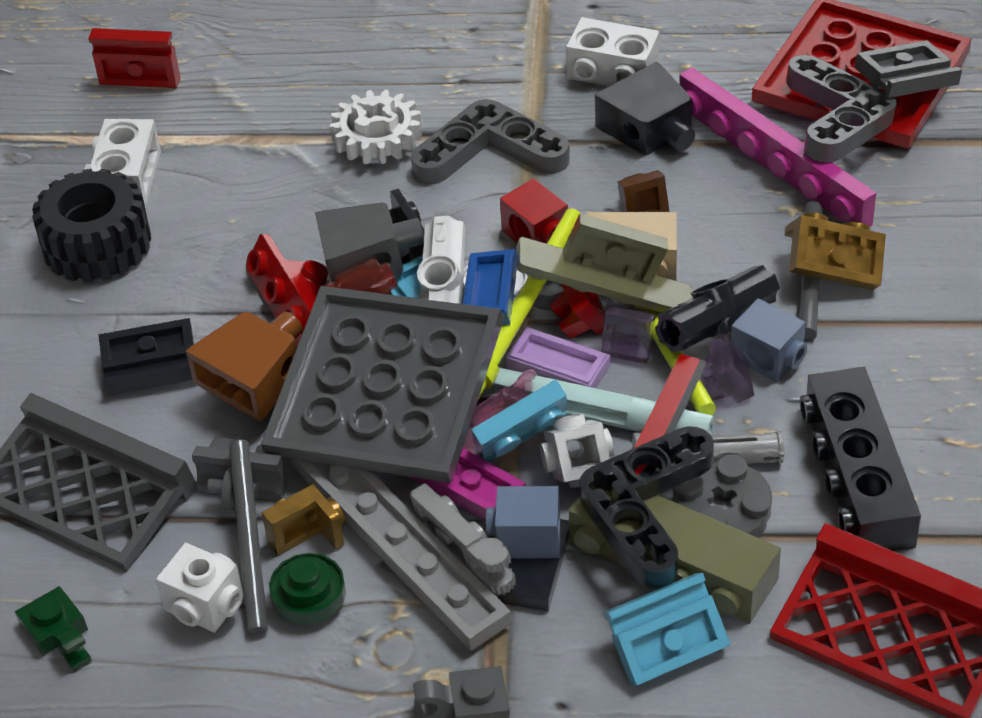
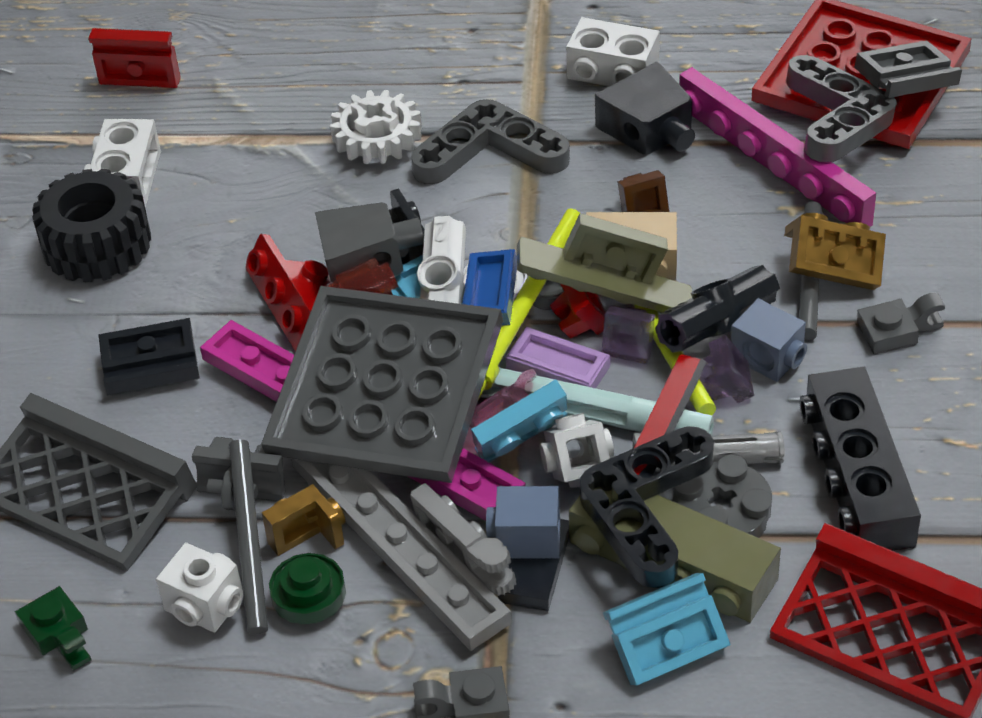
dark orange torso [186,312,303,421] -> none
red brick [500,178,568,244] -> none
none -> dark grey plate [857,293,945,354]

